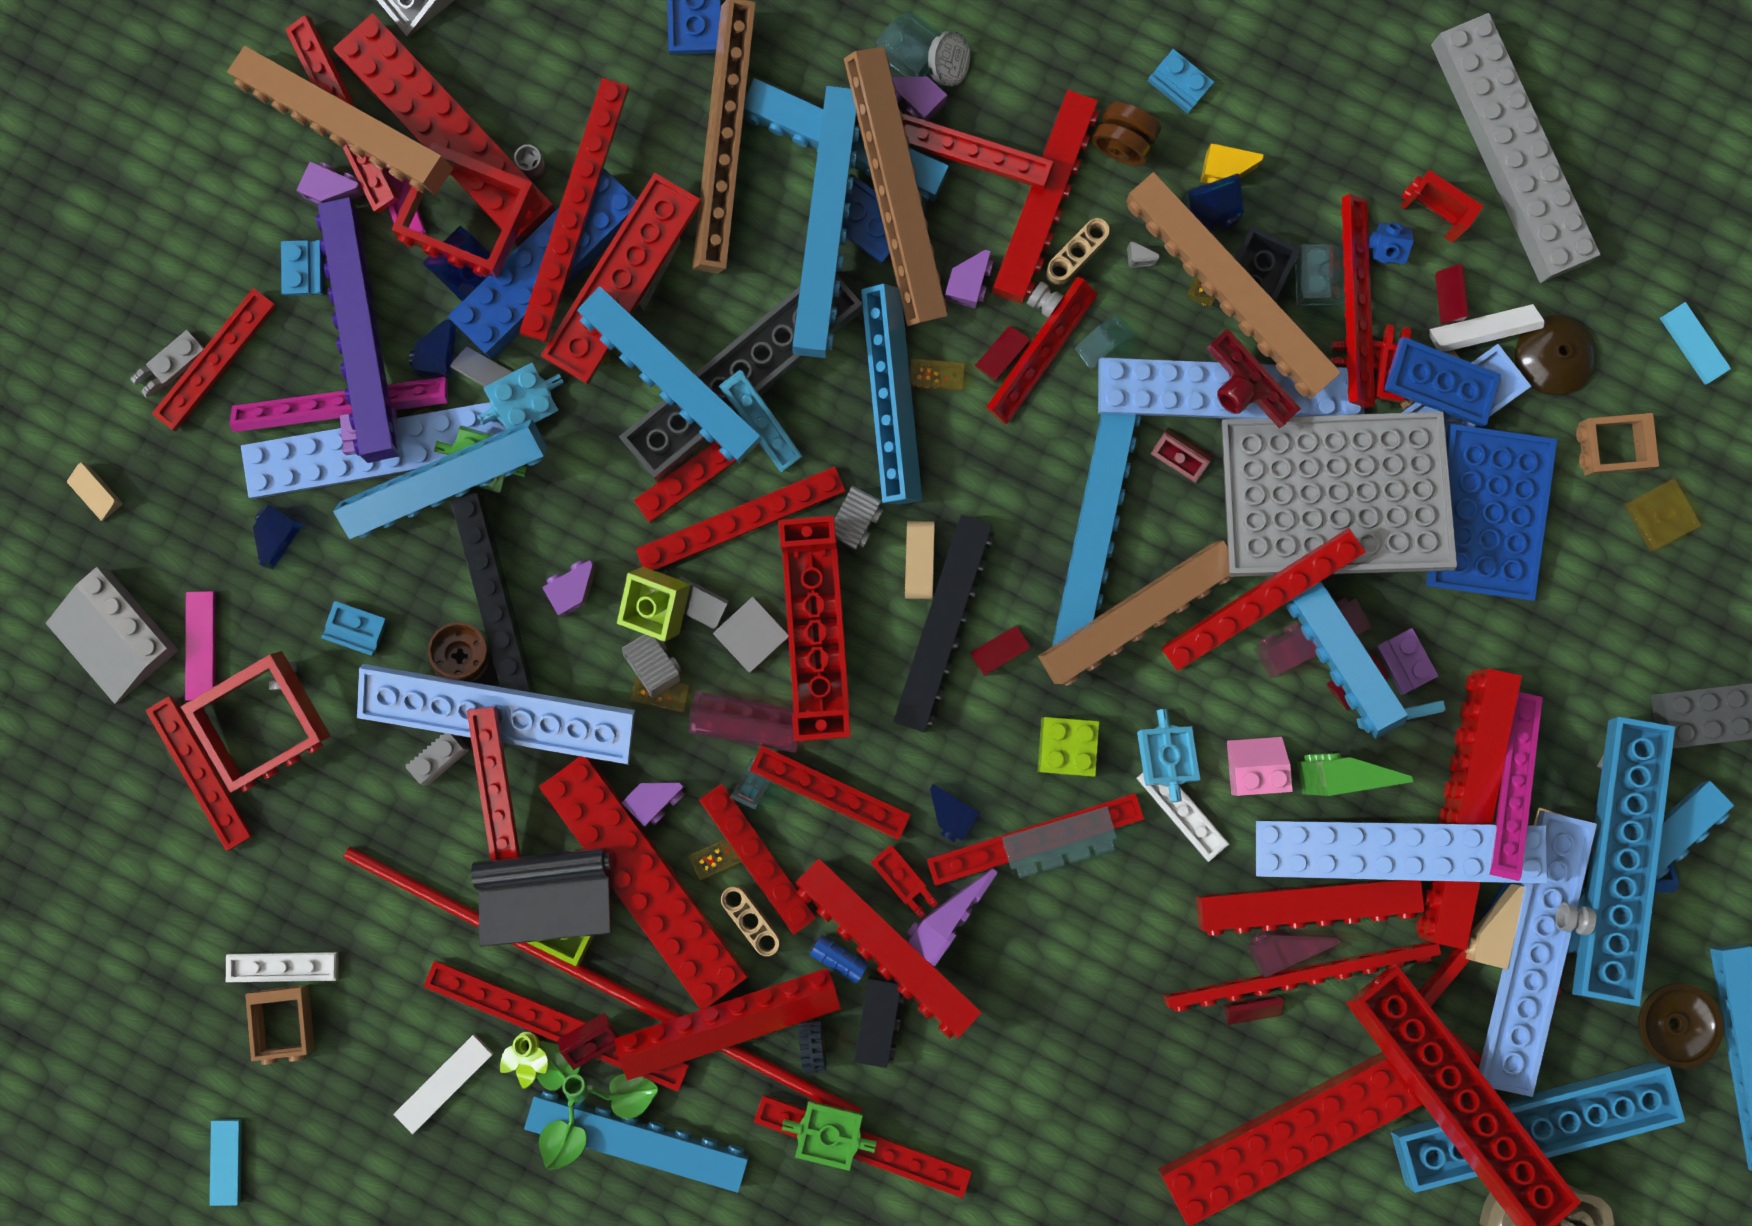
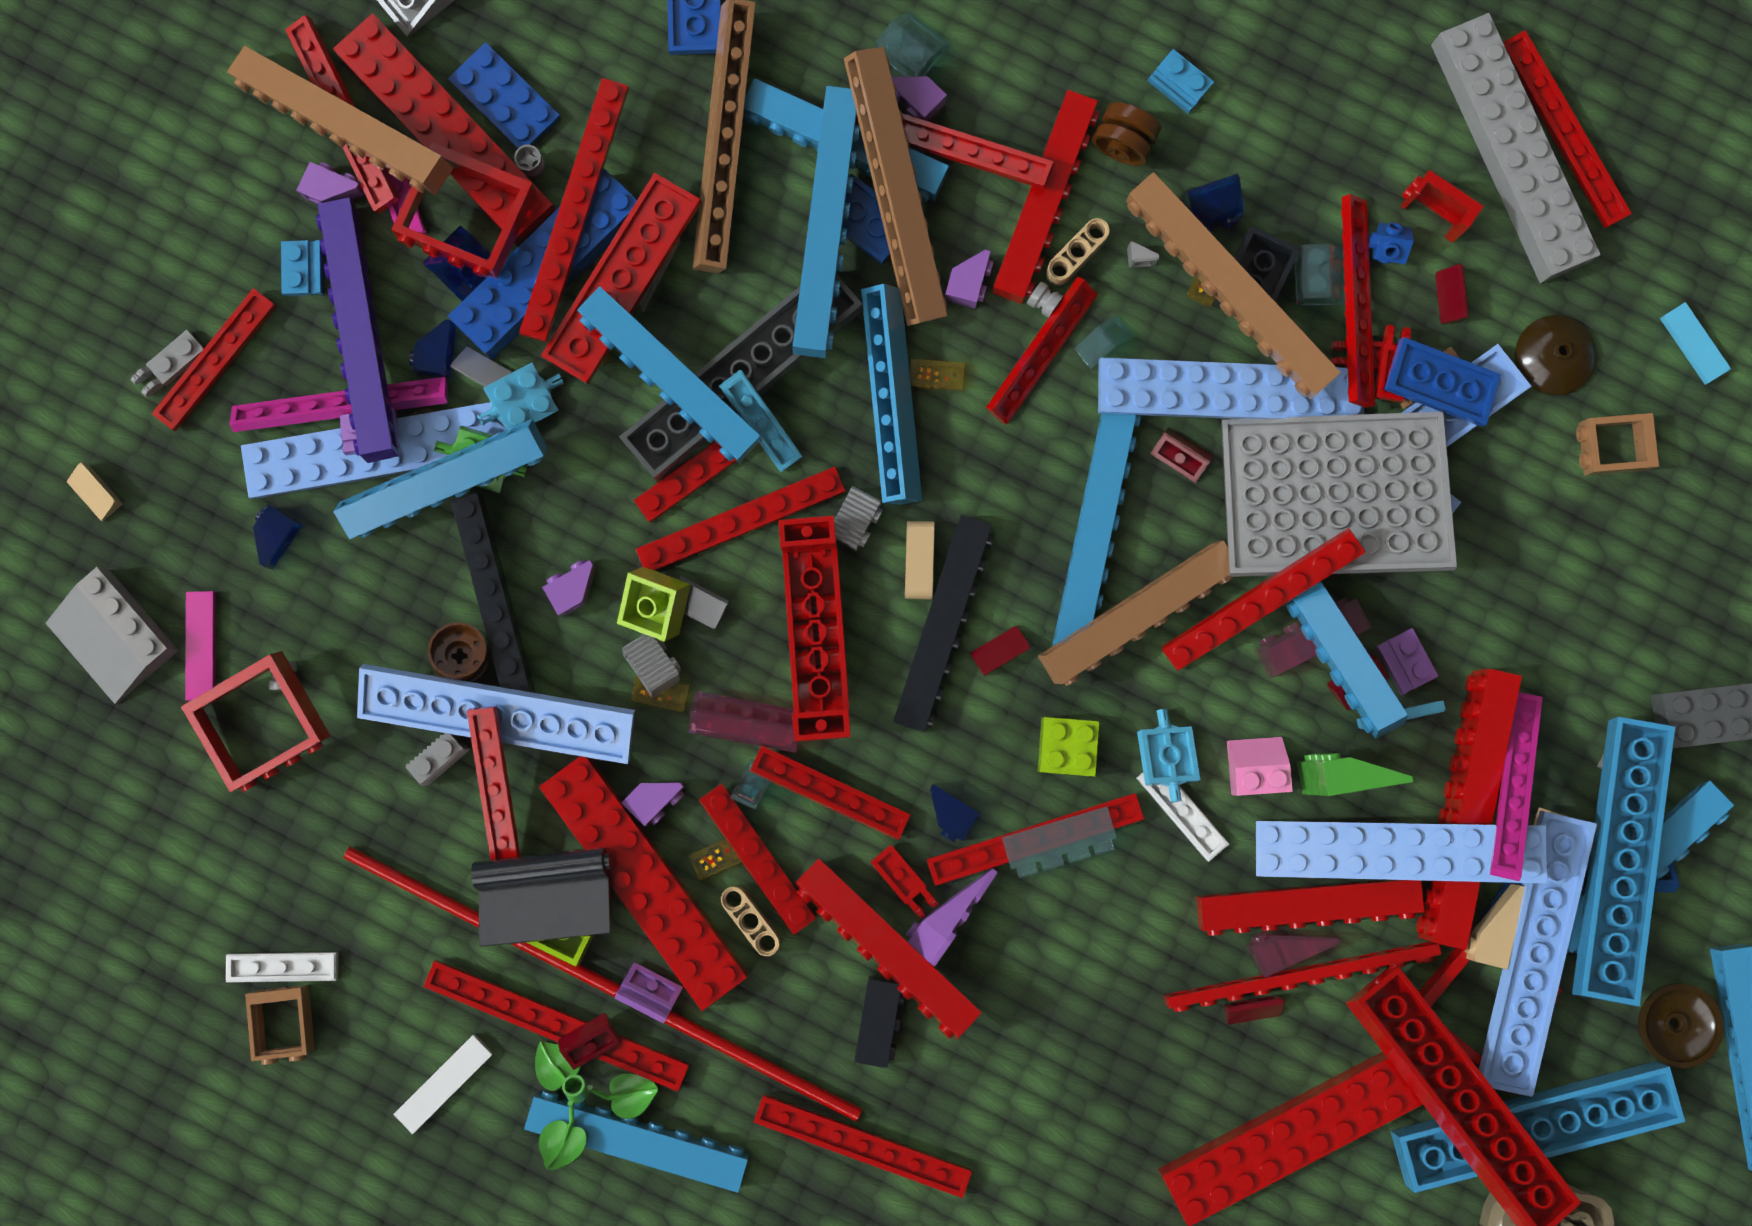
red plate [145,696,254,851] -> none
medium azure tile [210,1119,242,1206] -> none
dark azure plate [321,601,388,656] -> none
lime plate [500,1032,549,1089] -> none
red brick [614,968,841,1081] -> none
light grey tile [713,597,788,673] -> none
bright green plate [782,1100,877,1171] -> none
black wheel [798,1021,826,1074] -> none
blue axle [809,935,868,984] -> none
tile [928,31,970,87] -> none
dark red slope [975,325,1031,383] -> none
yellow slope [1200,143,1264,189] -> none
dark red plate [1206,328,1301,429] -> none
blue plate [1426,424,1557,601] -> none
white tile [1429,304,1544,352] -> none
light grey wheel [1556,902,1596,936] -> none
clear yellow tile [1624,478,1701,552] -> none
none -> blue plate [448,42,561,149]
none -> medium lavender plate [615,962,683,1024]
none -> red plate [1503,30,1632,229]

